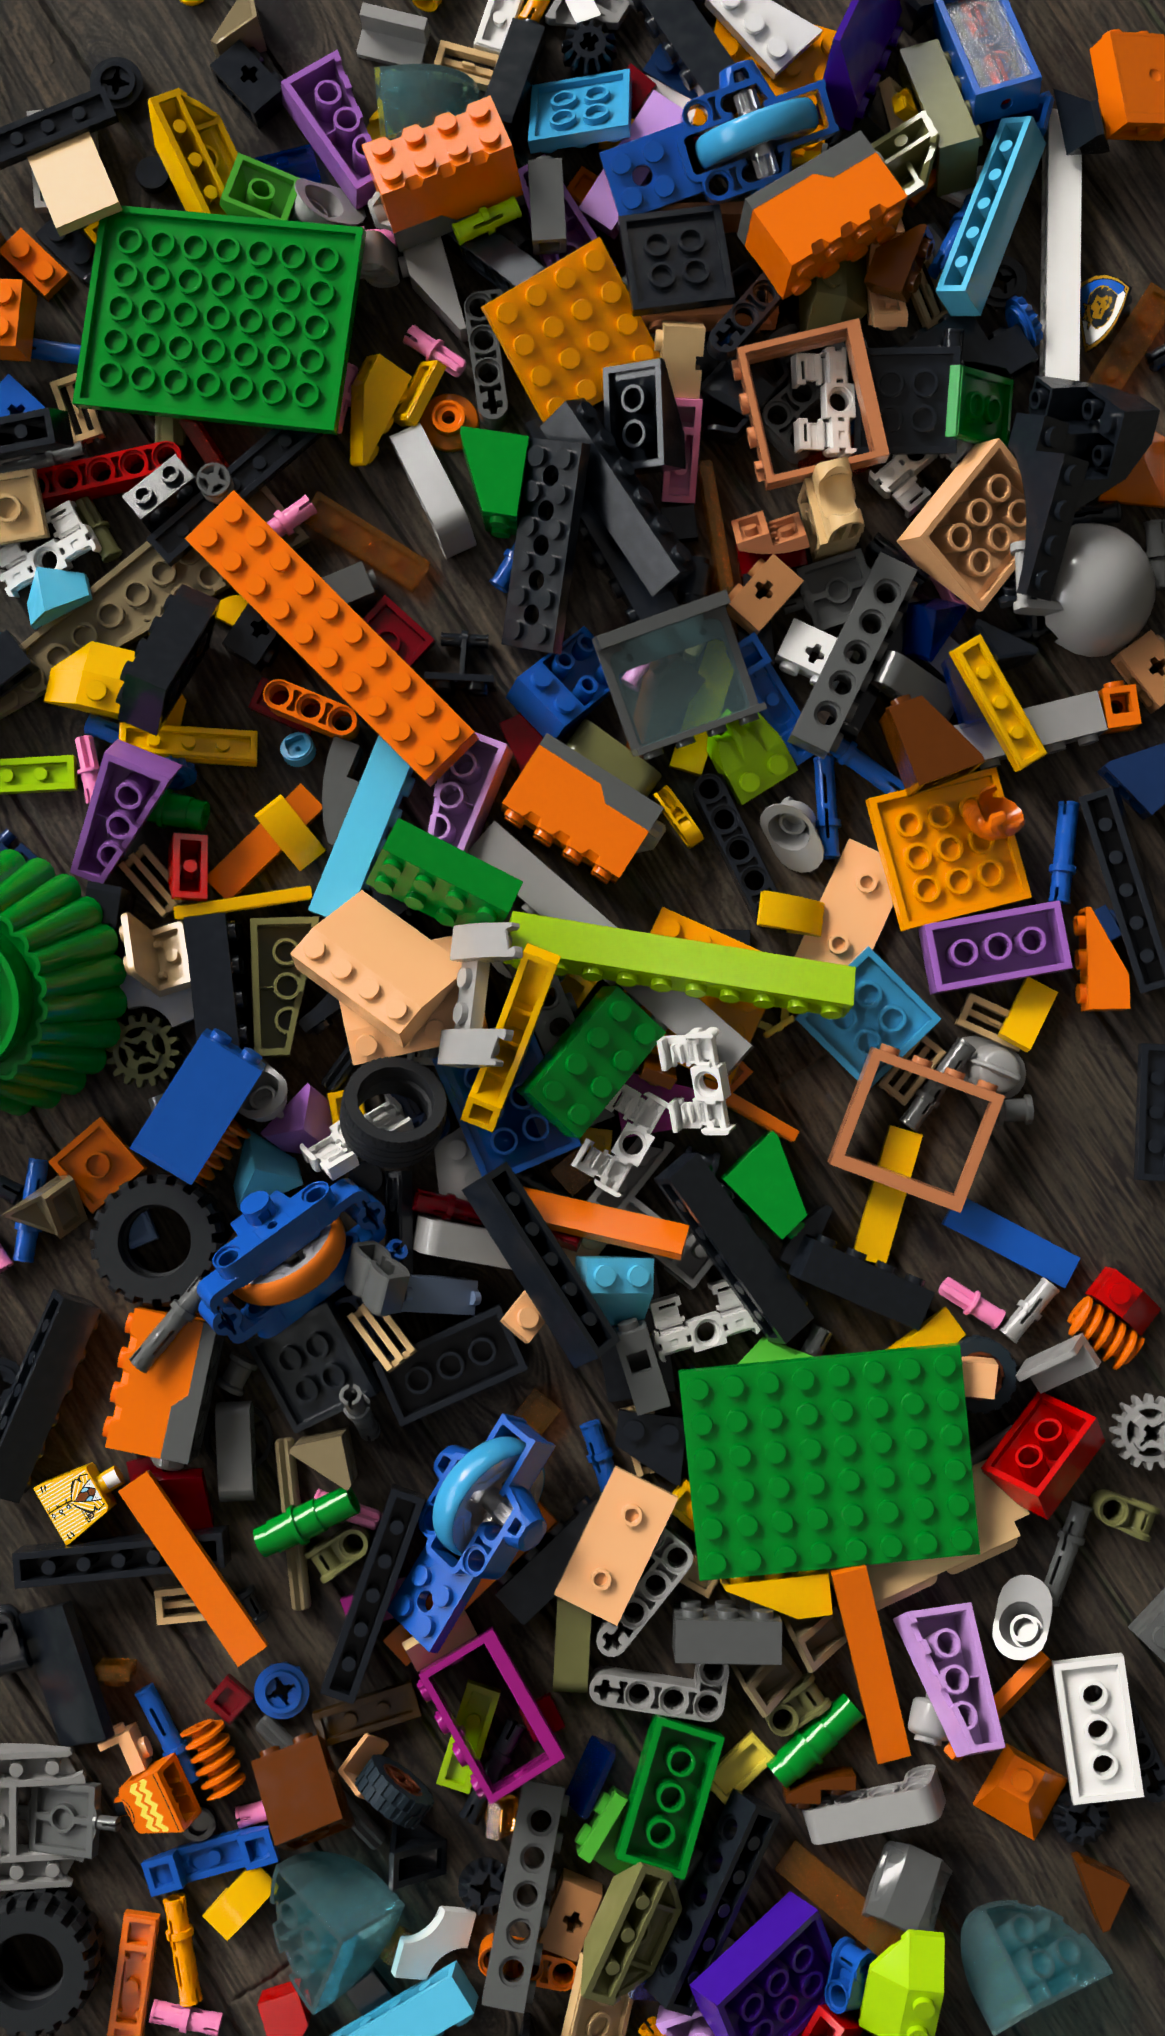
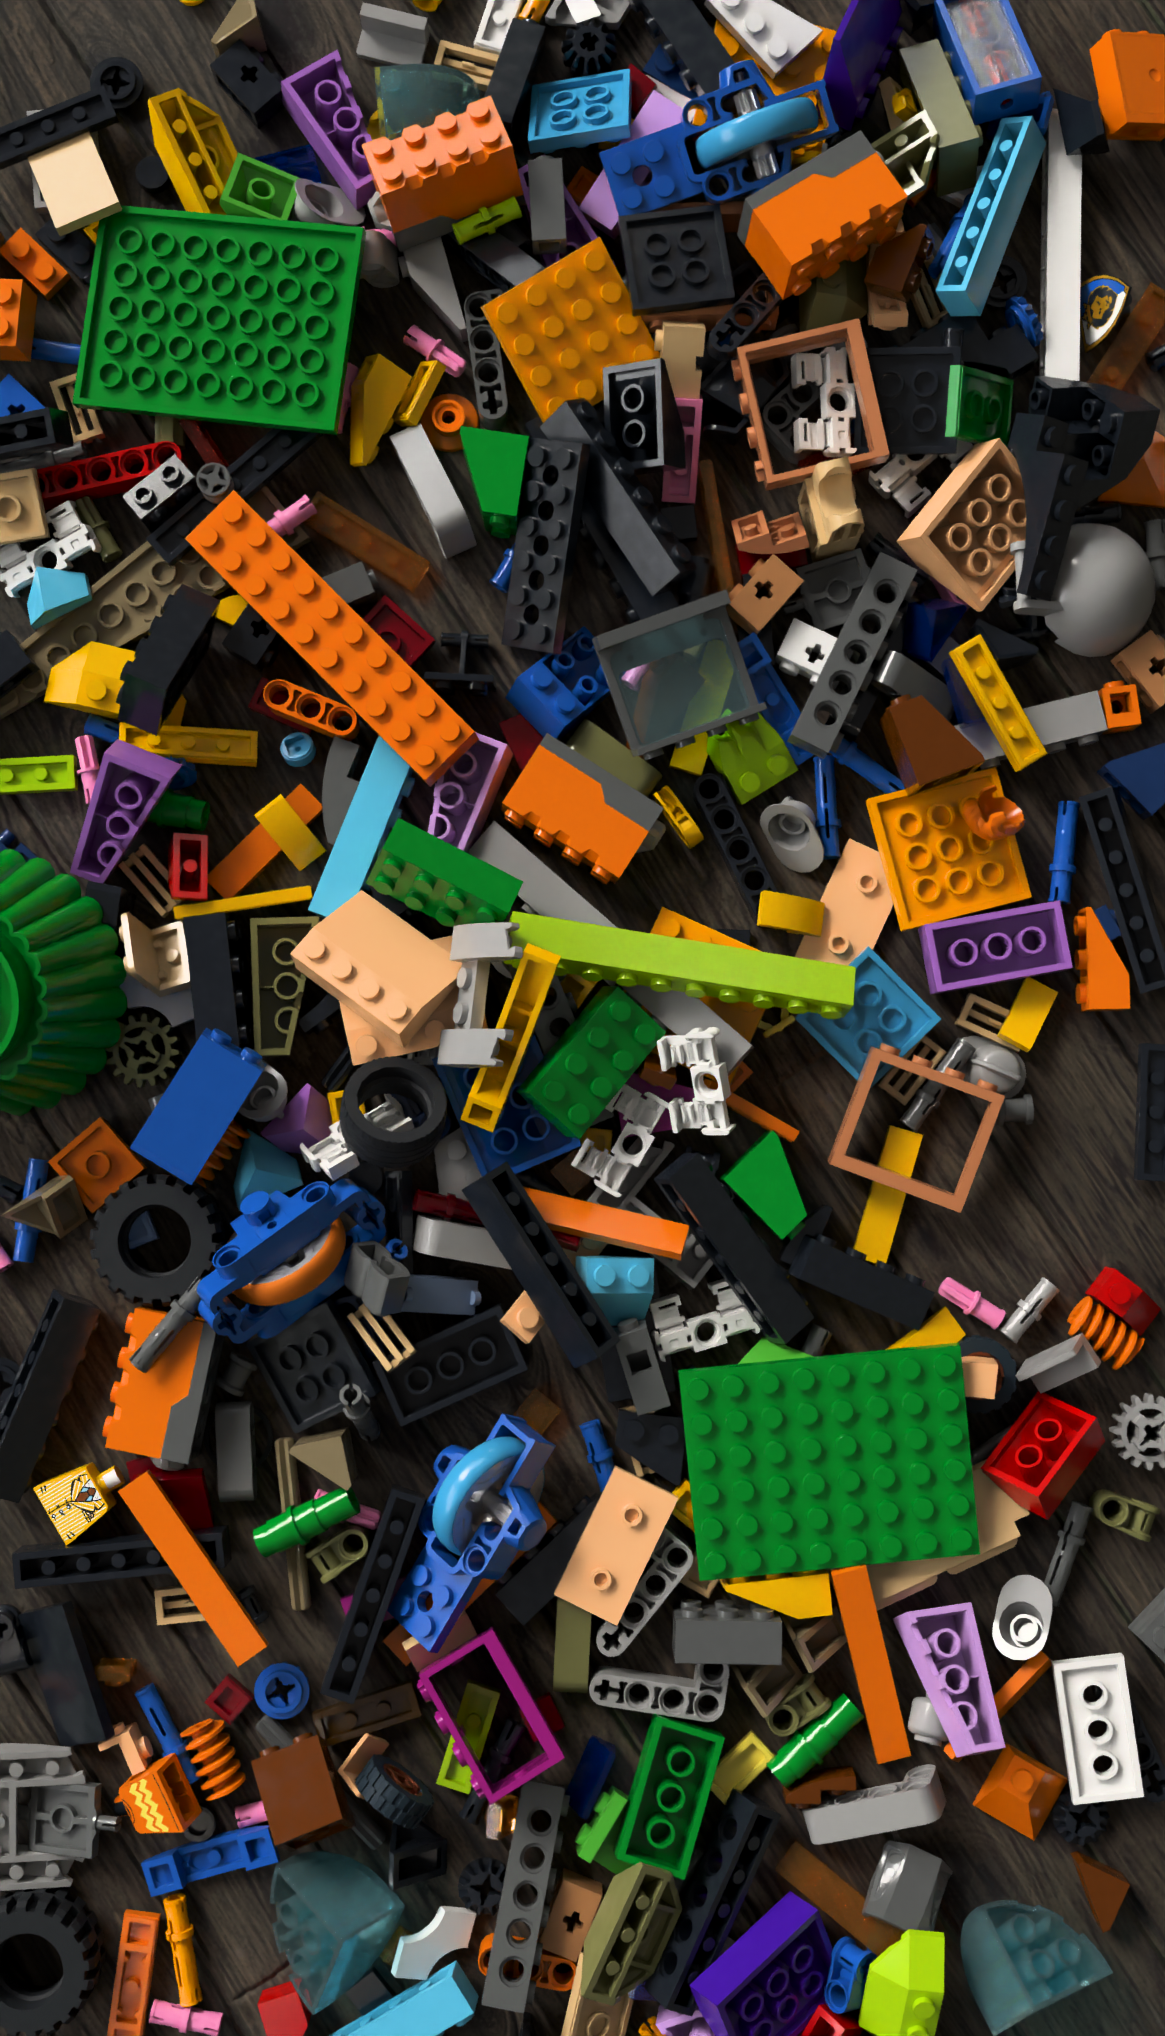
yellow slope [202,1867,279,1941] -> none
blue tile [941,1198,1081,1288] -> none

